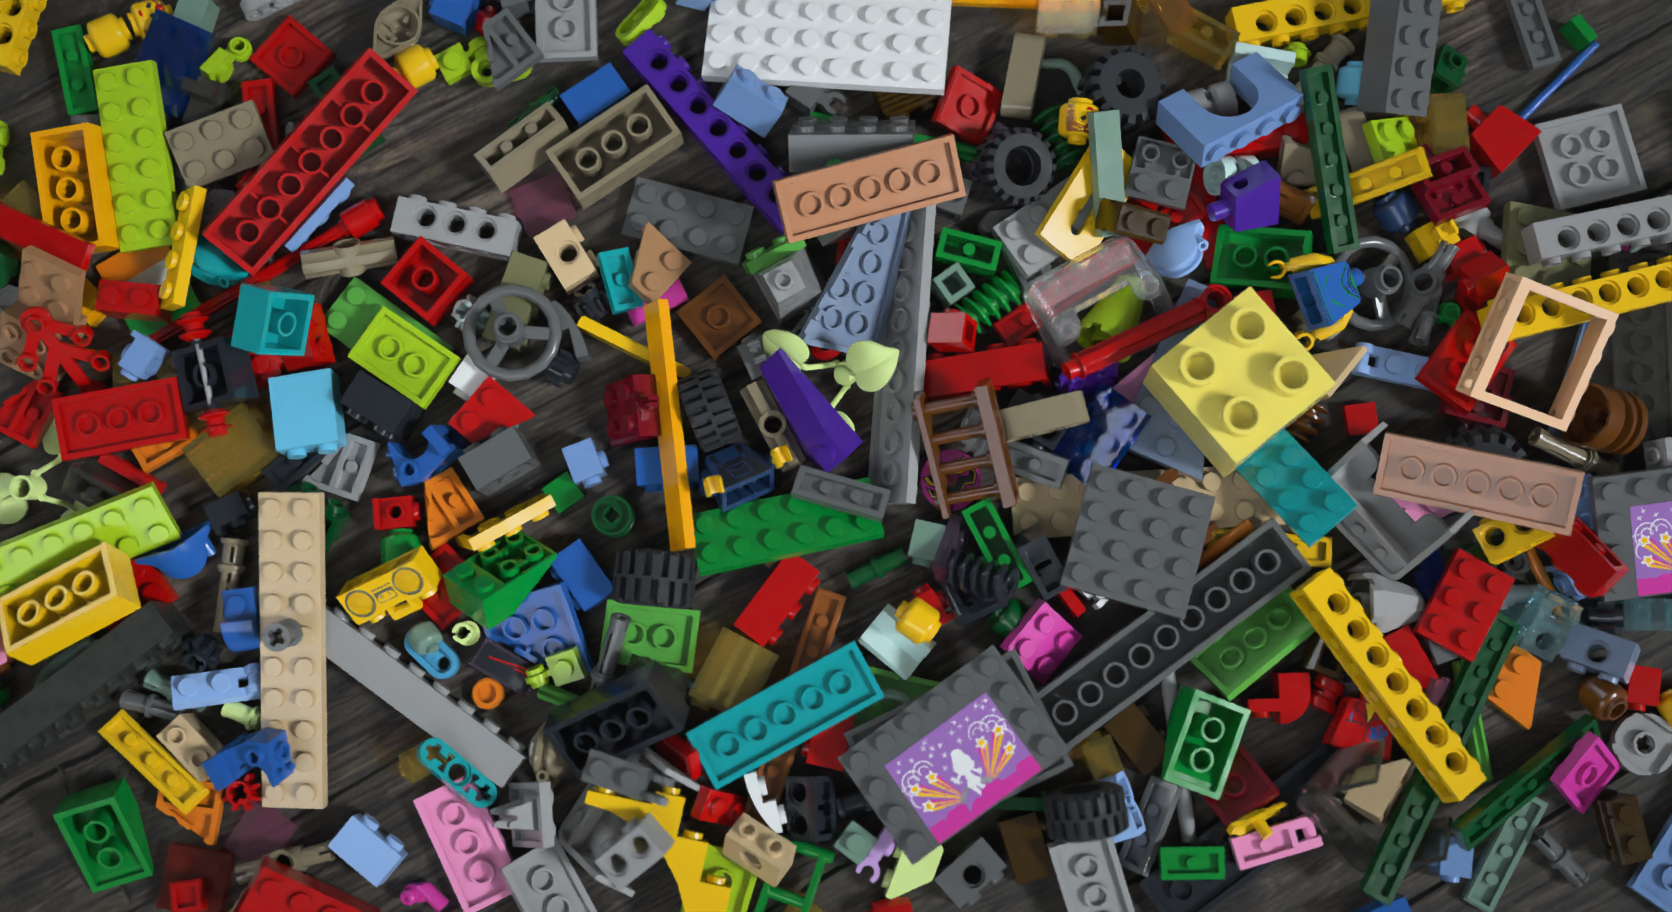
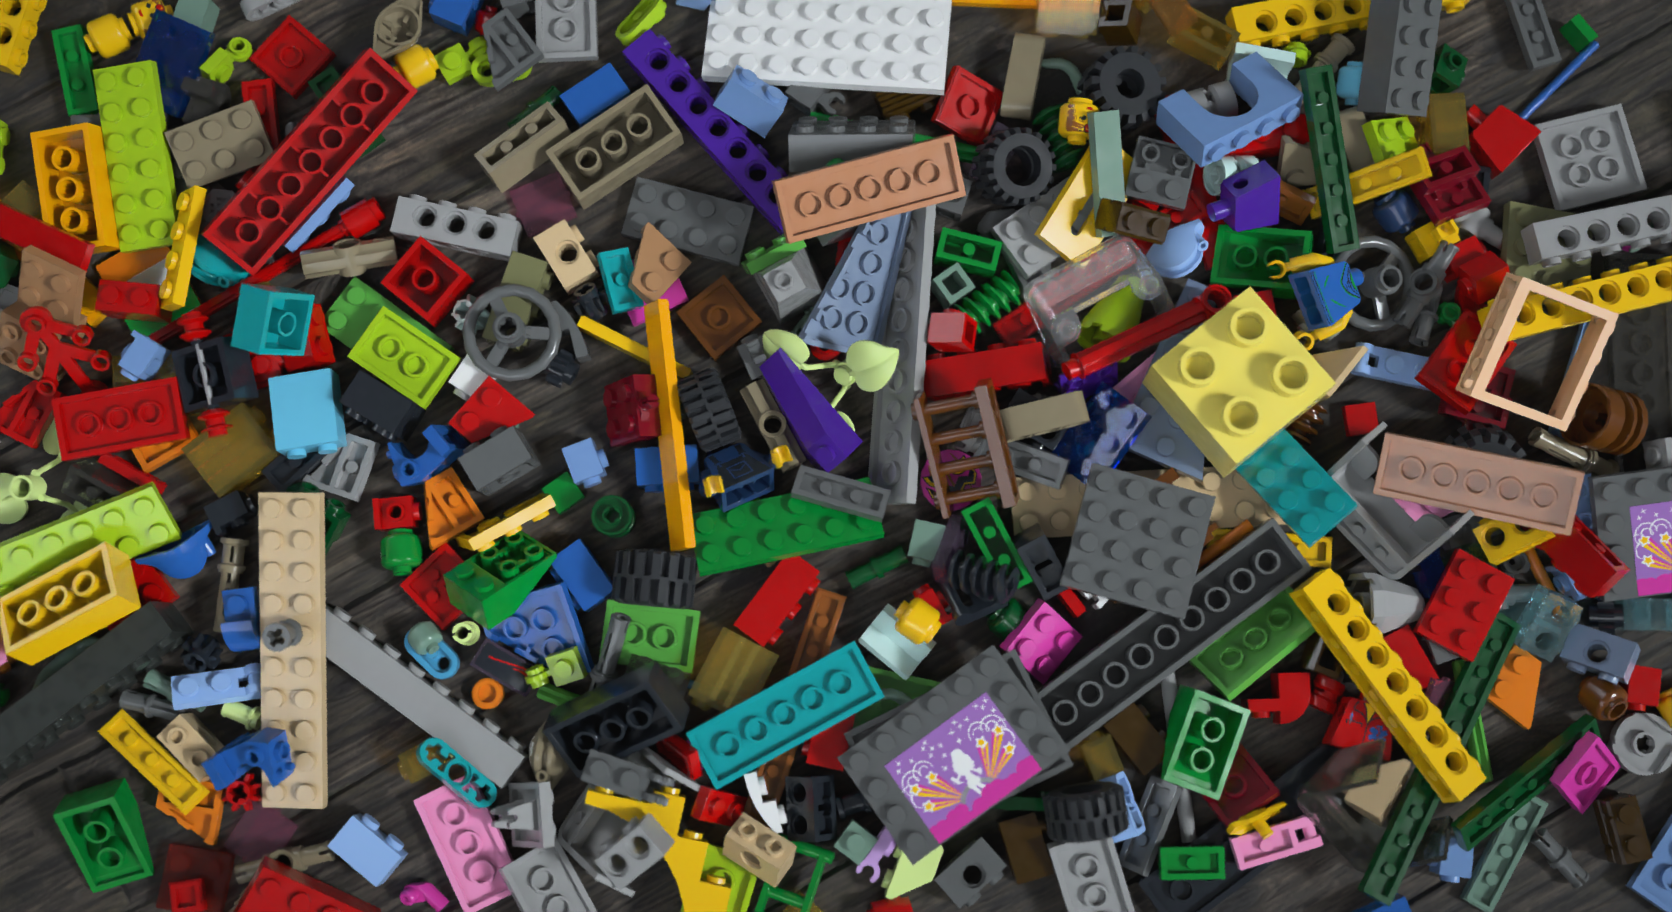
yellow piece [336,545,443,625] -> none

